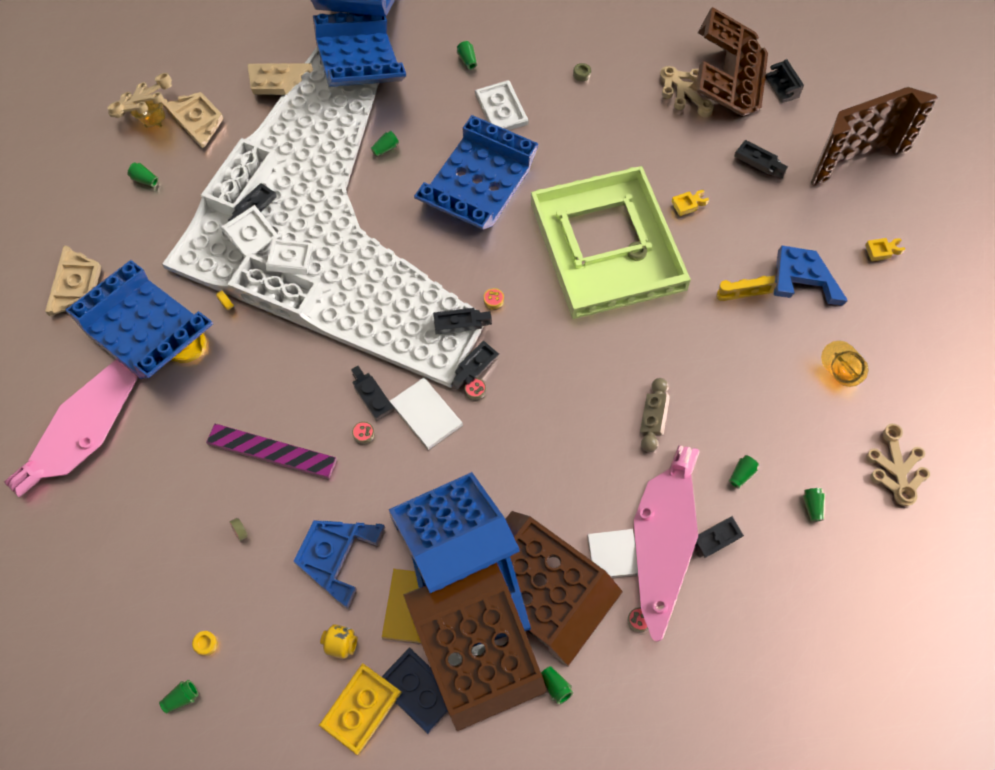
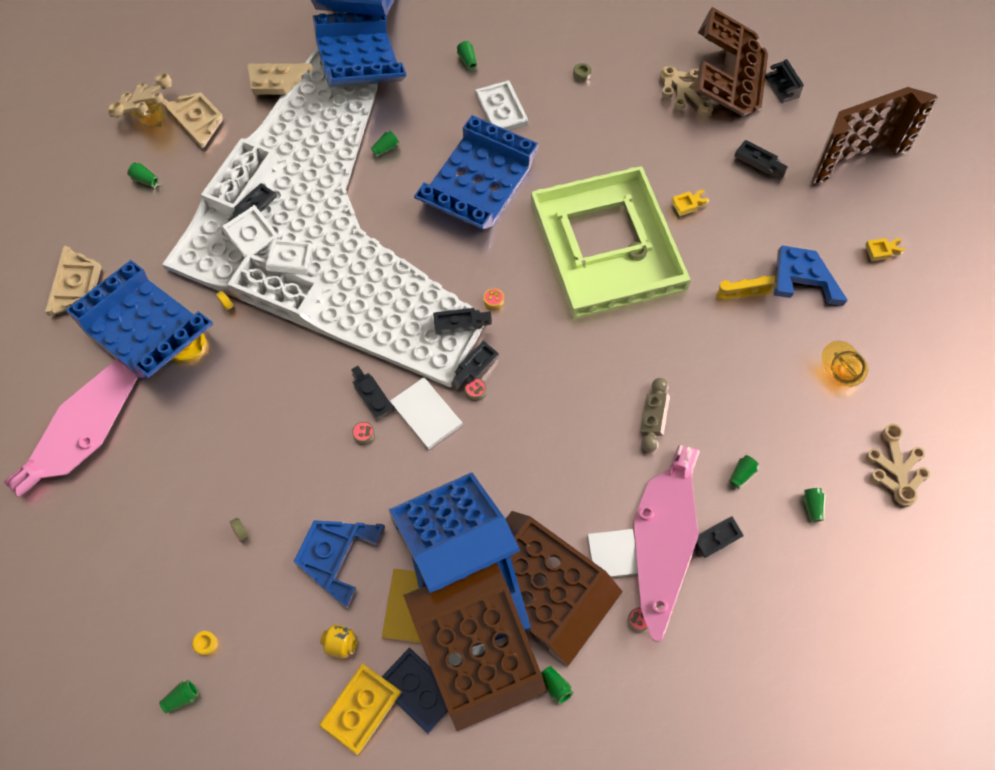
tile [206,423,337,480] -> none

